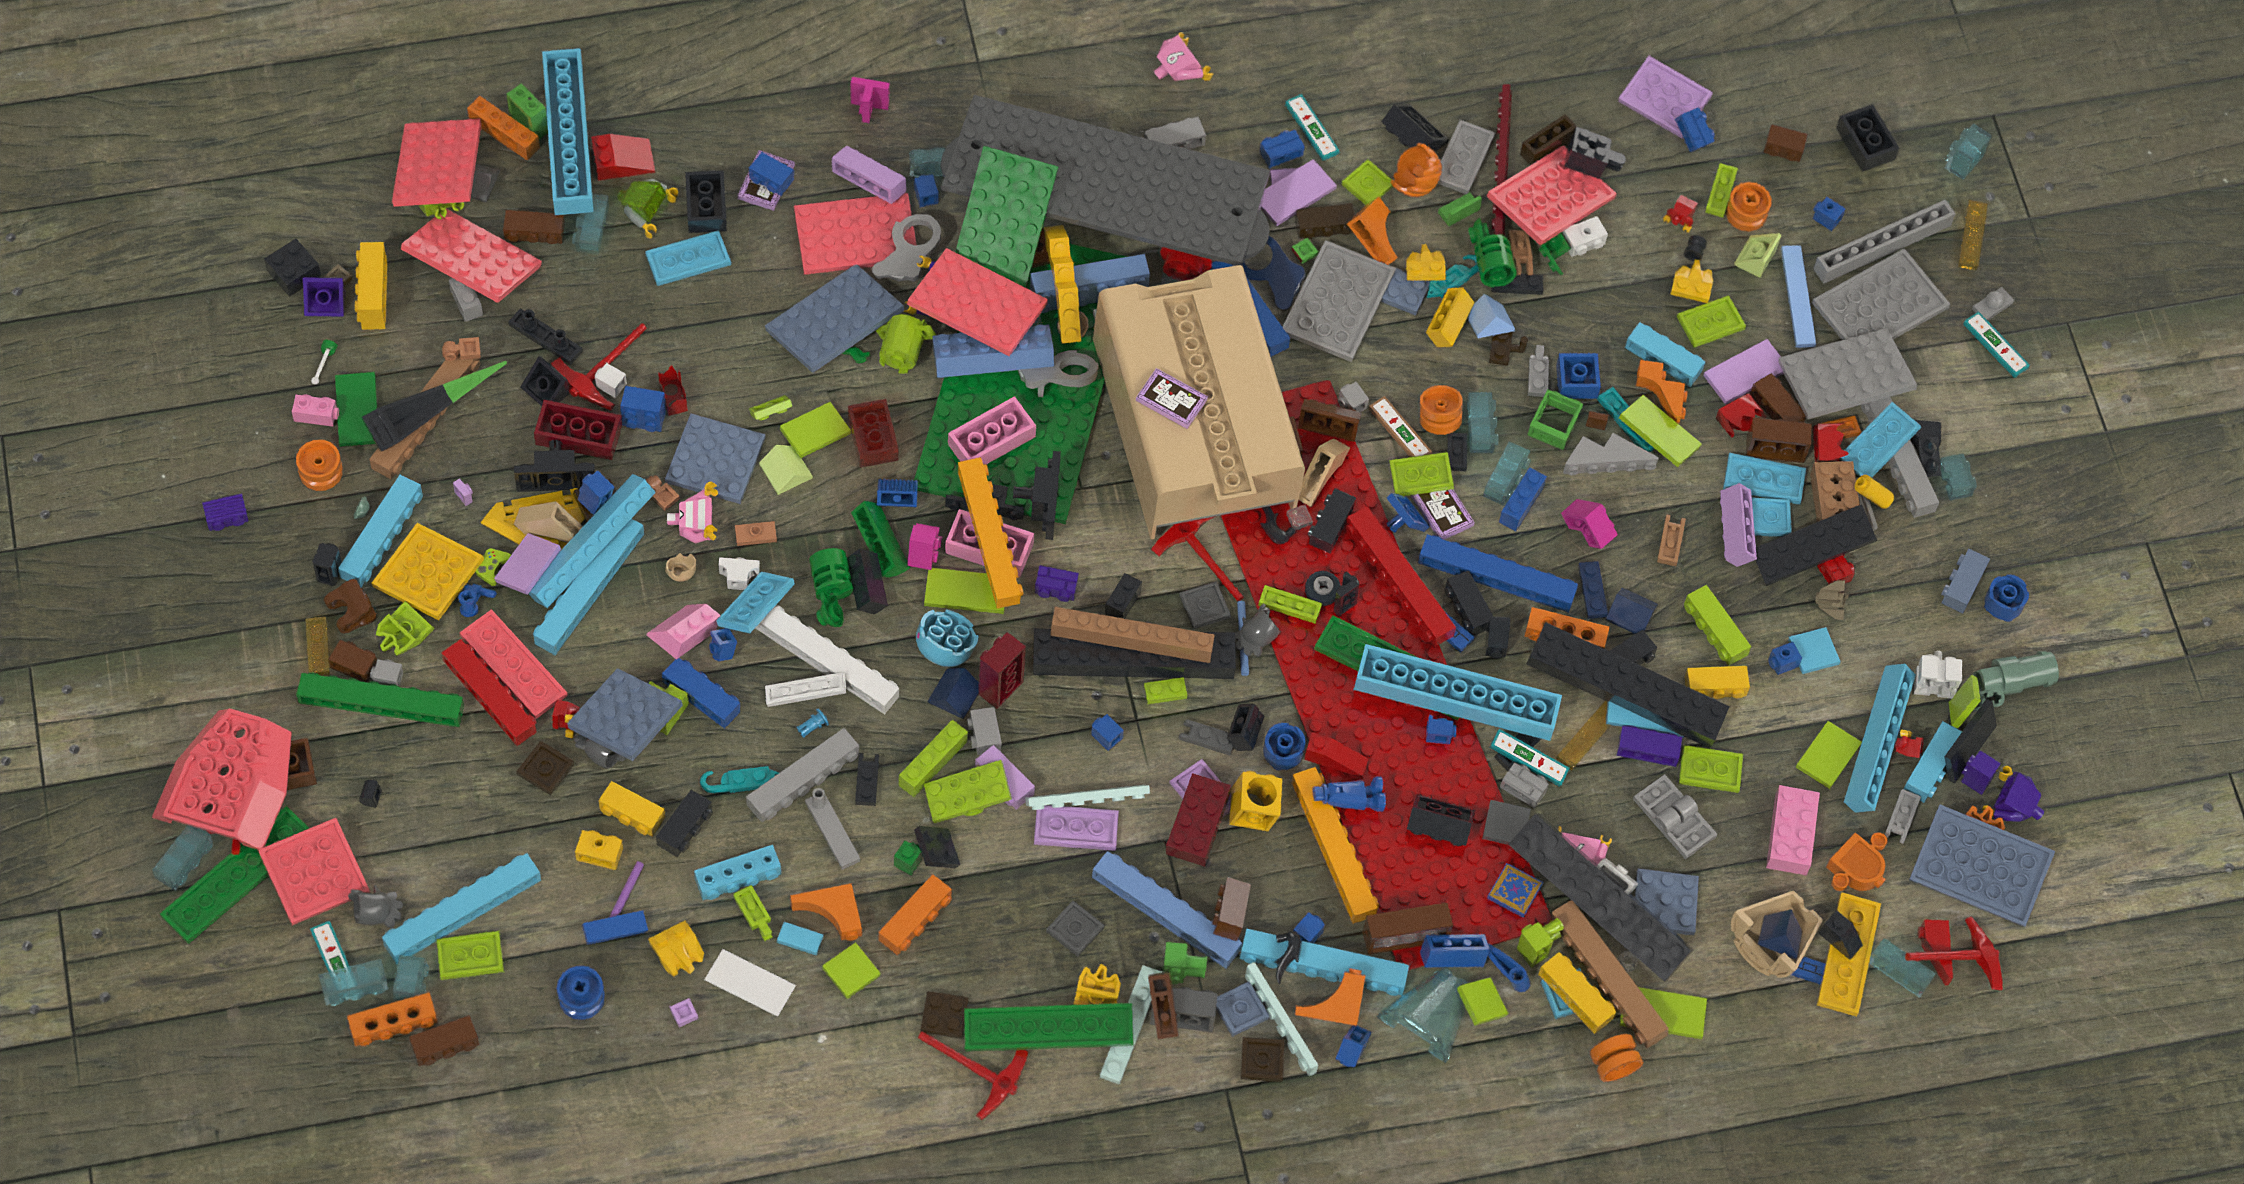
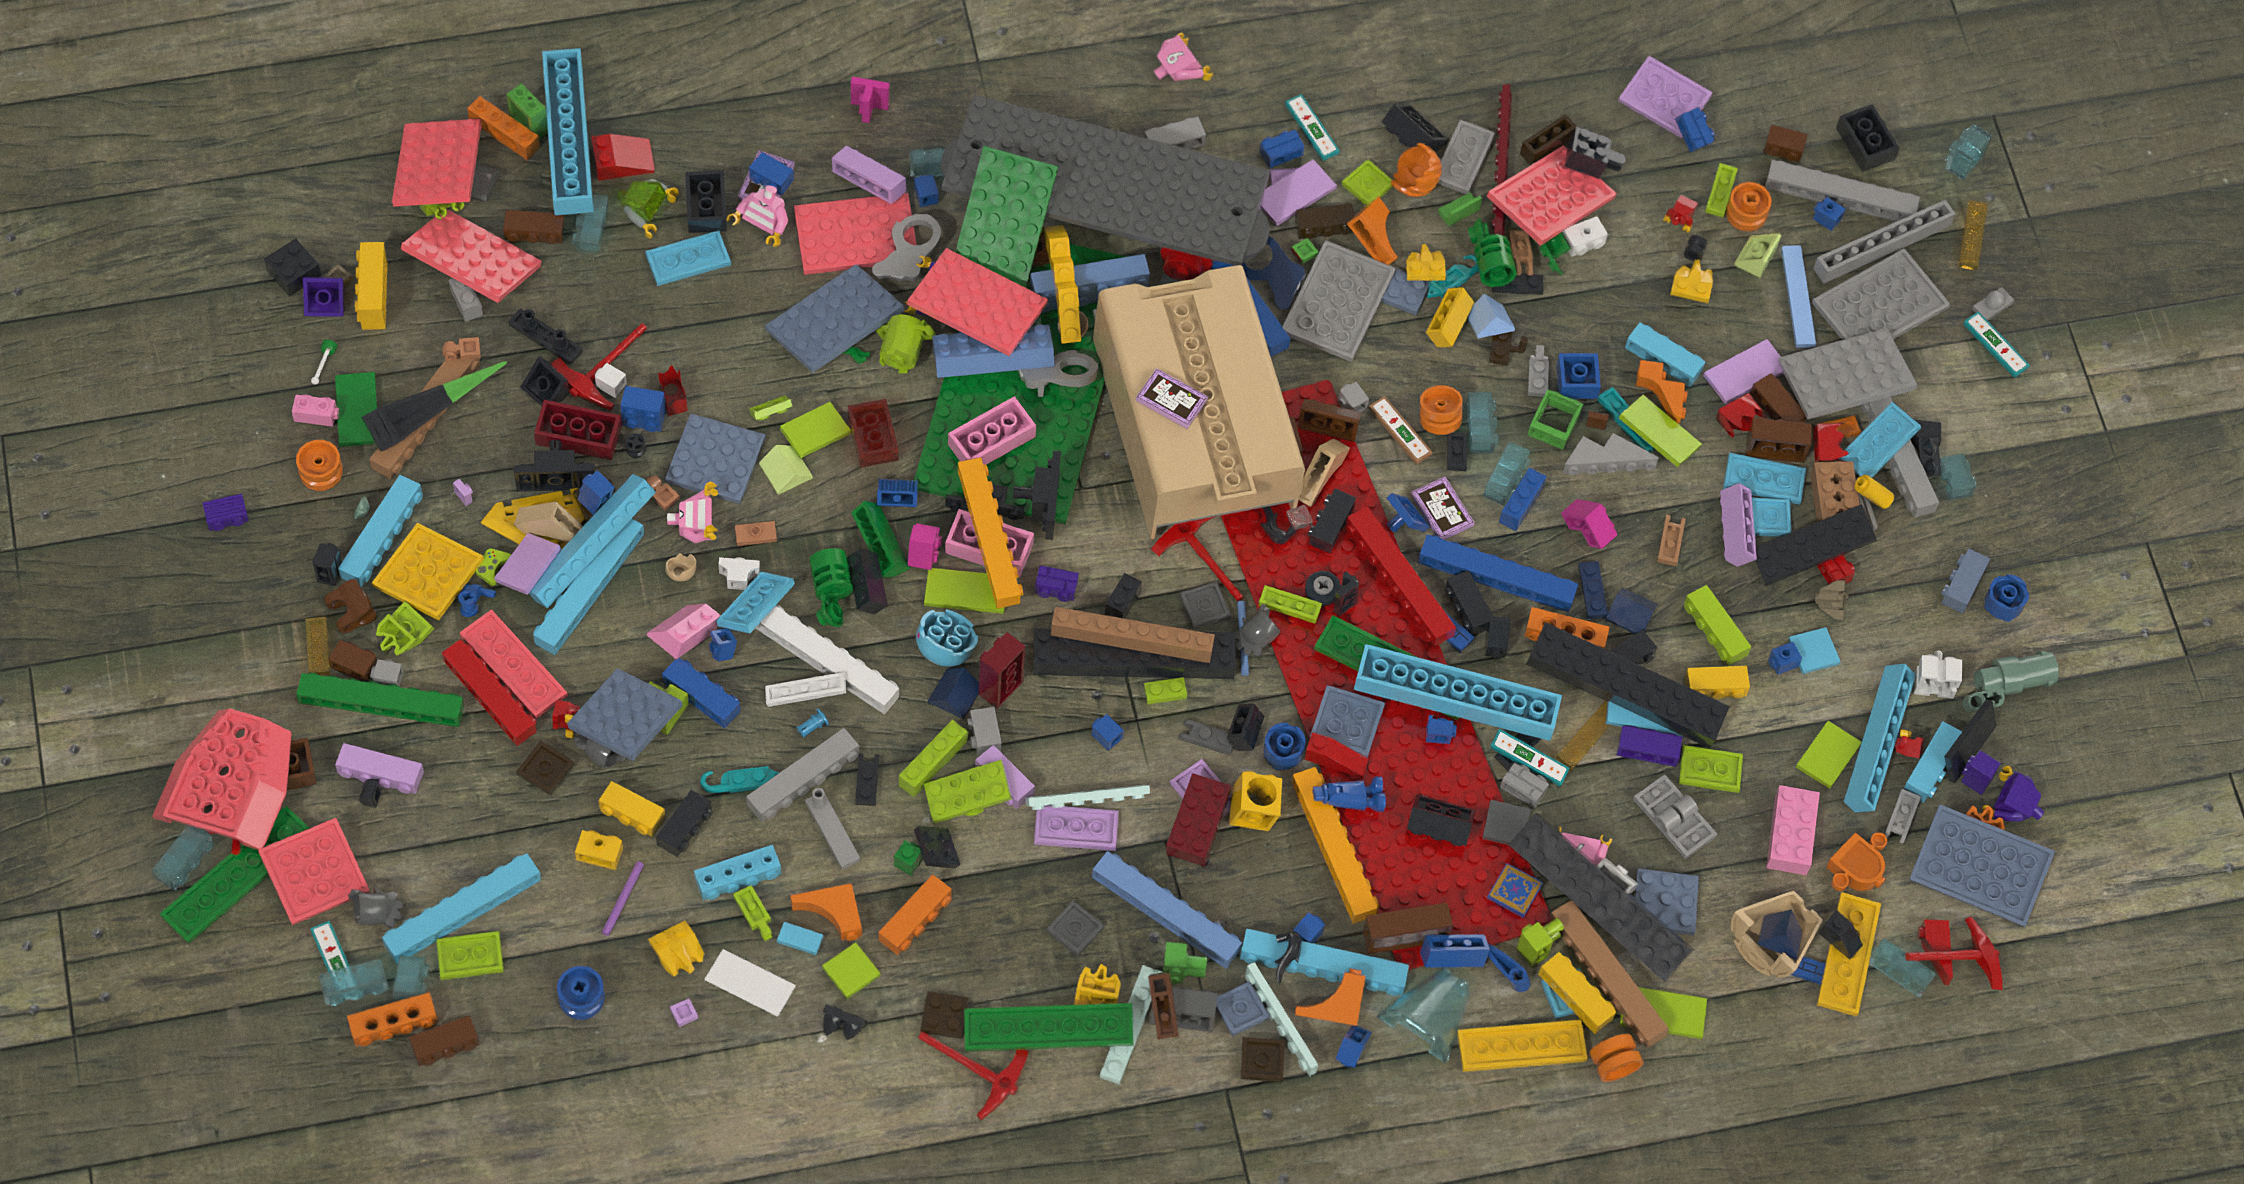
blue tile [582,910,648,945] -> none
brick [1212,877,1251,941] -> none
lime tile [1389,452,1454,496] -> none
lime tile [1457,977,1508,1026] -> none
lime tile [1677,295,1746,348] -> none
lime tile [1949,675,1981,729] -> none
none -> lavender brick [335,743,424,794]
none -> black wheel [625,433,646,458]
none -> bright pink torso [727,186,788,247]
none -> black tile [823,1004,868,1040]
none -> sand blue plate [1309,685,1385,758]
none -> yellow plate [1457,1020,1588,1072]
none -> light grey brick [1765,160,1920,221]

